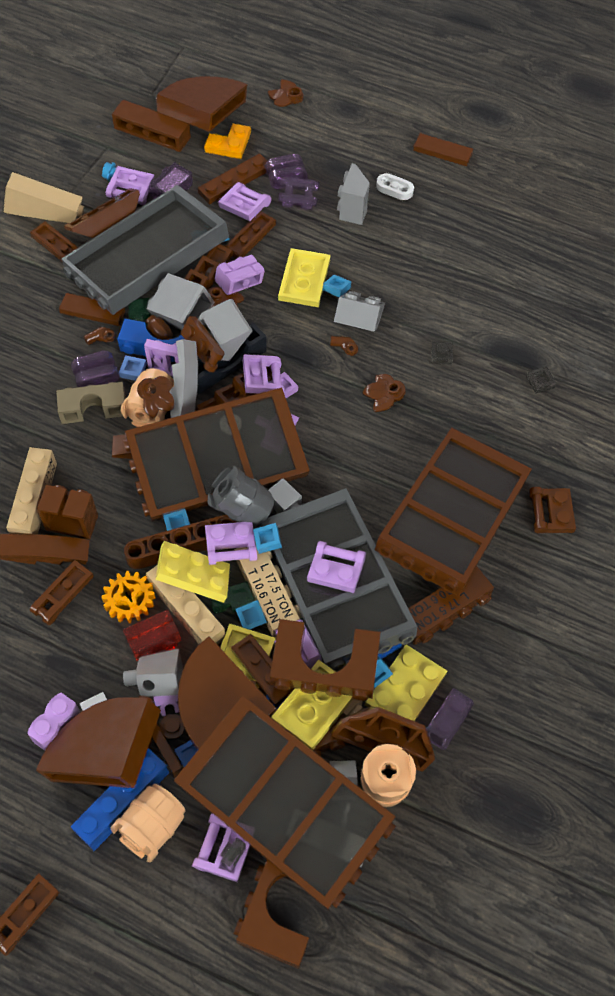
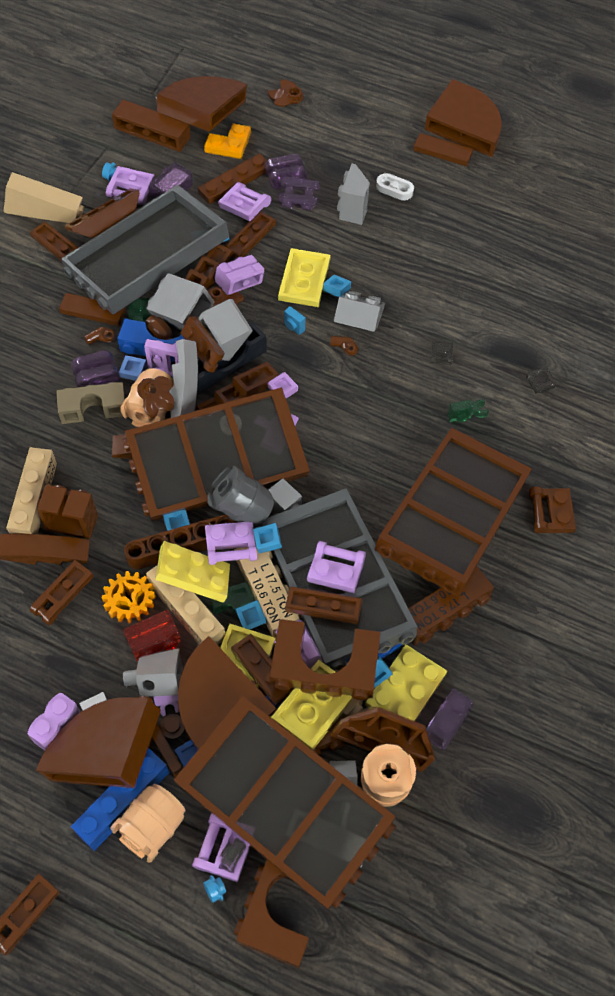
lavender plate [242,355,285,394] -> none
reddish brown plate [362,374,406,412] -> none
none -> dark azure plate [203,875,226,903]
none -> dark azure plate [284,306,305,335]
none -> reddish brown tile [285,586,363,624]
none -> reddish brown brick [425,79,502,157]
none -> clear green plate [447,399,489,423]

